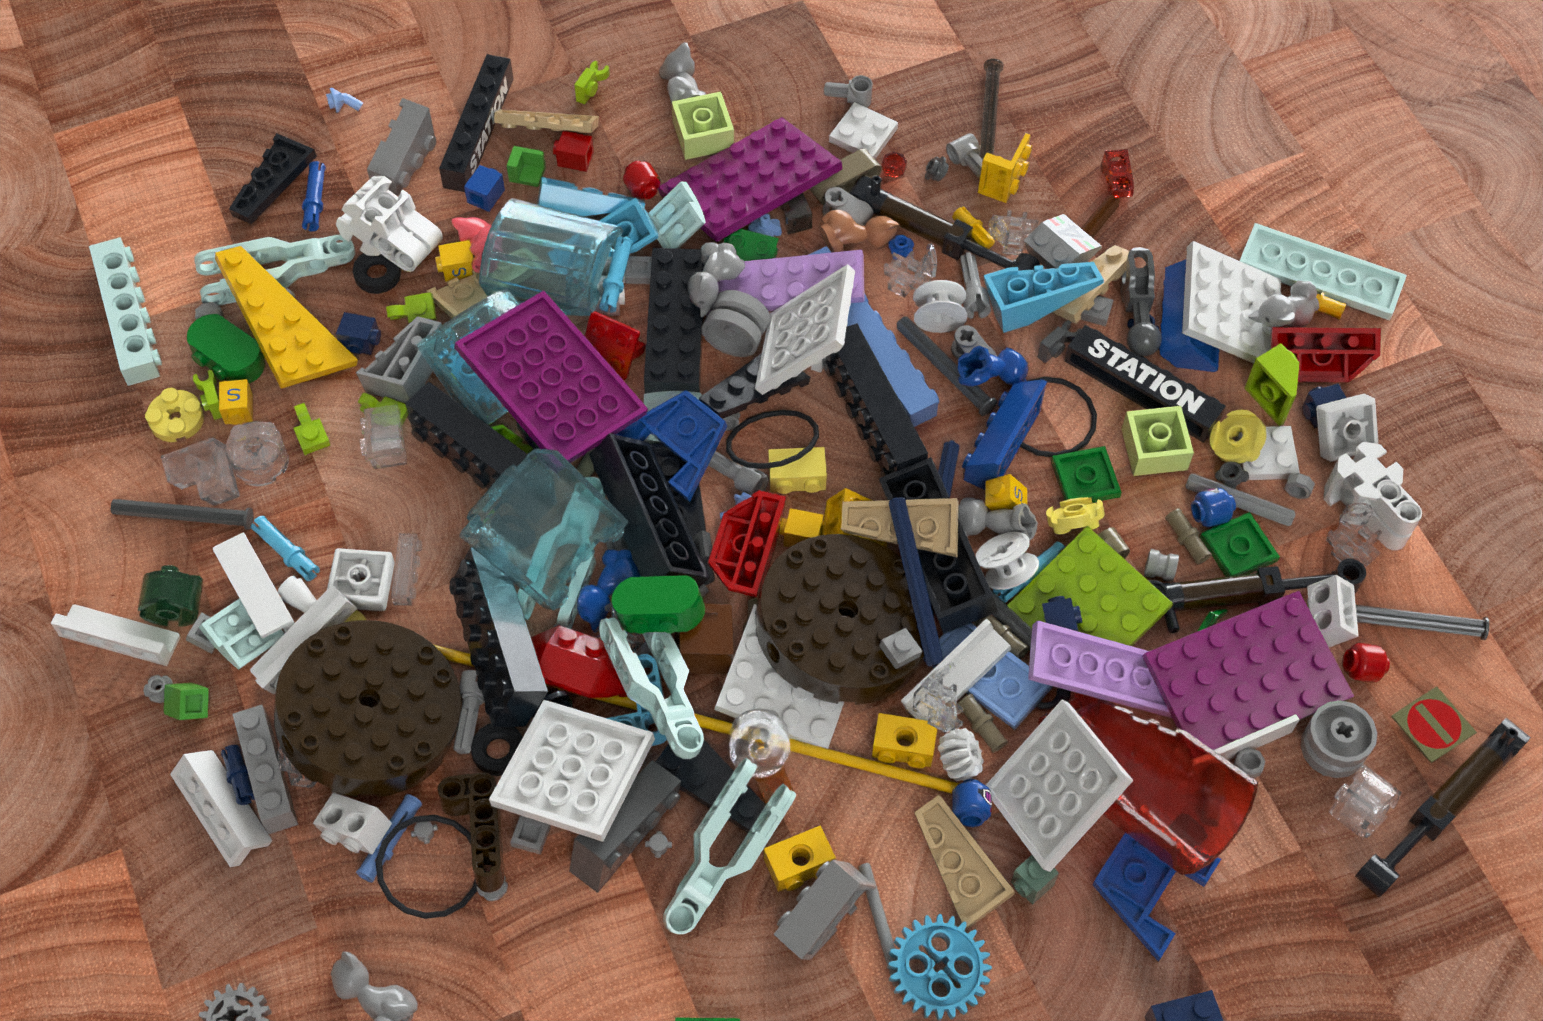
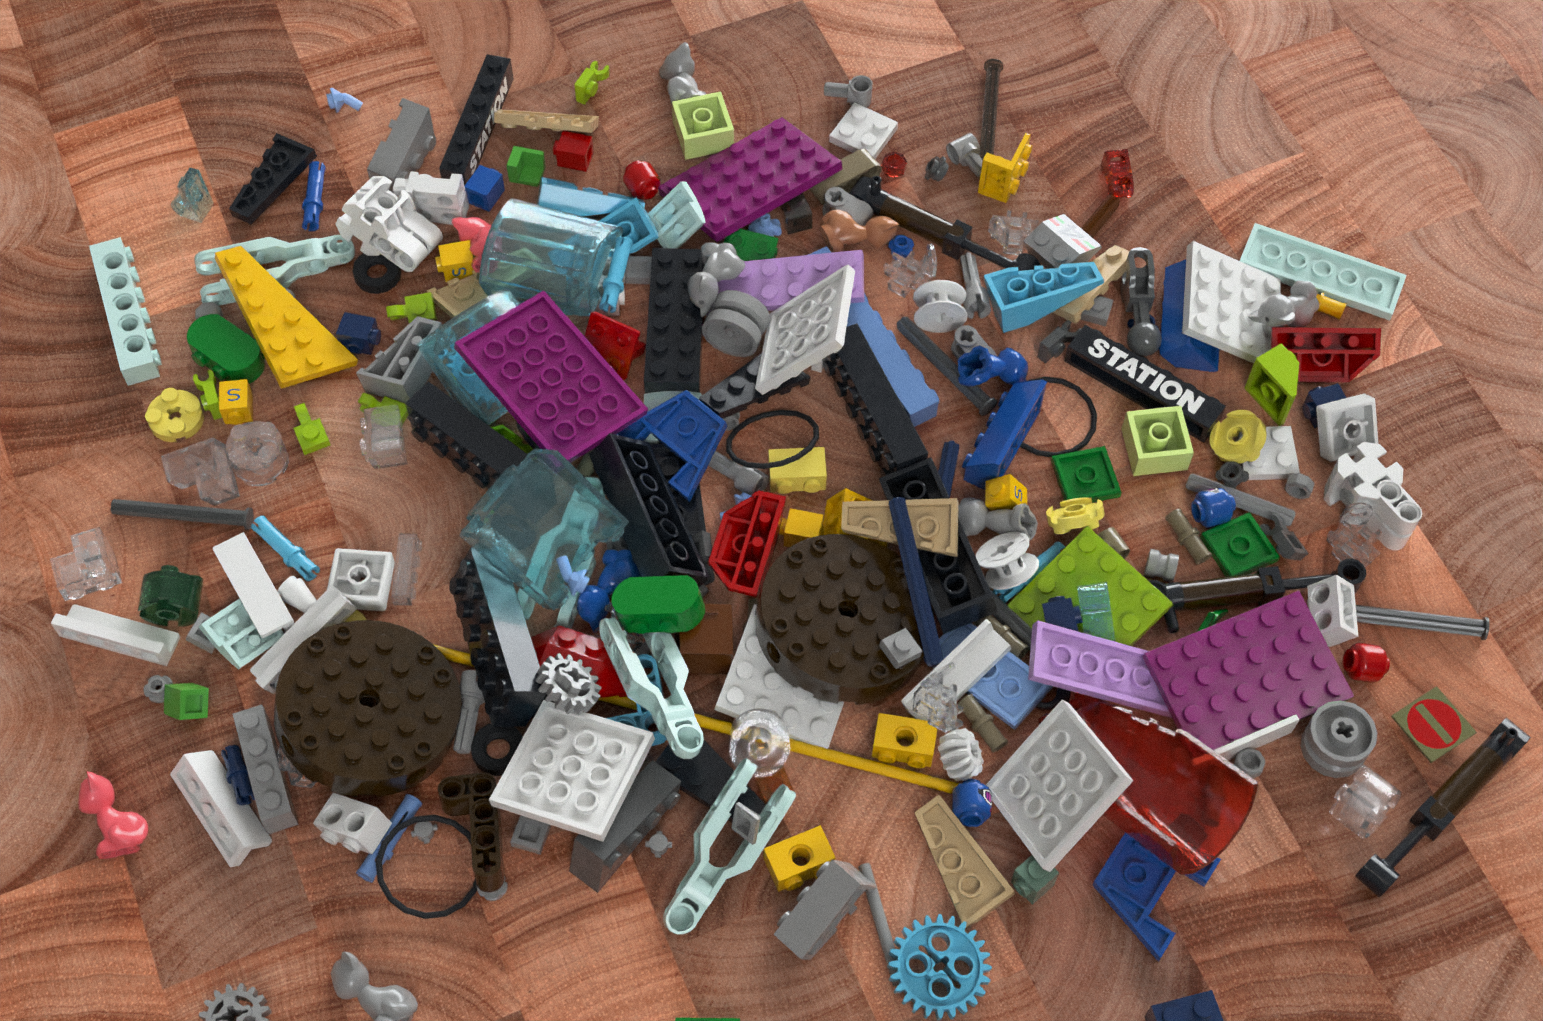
yellow axle [952,206,995,249] -> none
none -> clear brick [50,527,122,601]
none -> coral animal [78,771,148,859]
none -> clear light blue plate [171,168,214,223]
none -> white hips [393,171,469,225]
none -> light grey gear [536,653,601,715]
none -> light blue plate [556,556,590,596]
none -> light grey slope [731,802,761,845]
none -> clear light blue plate [1077,582,1116,642]
none -> dark grey plate [1260,515,1309,561]

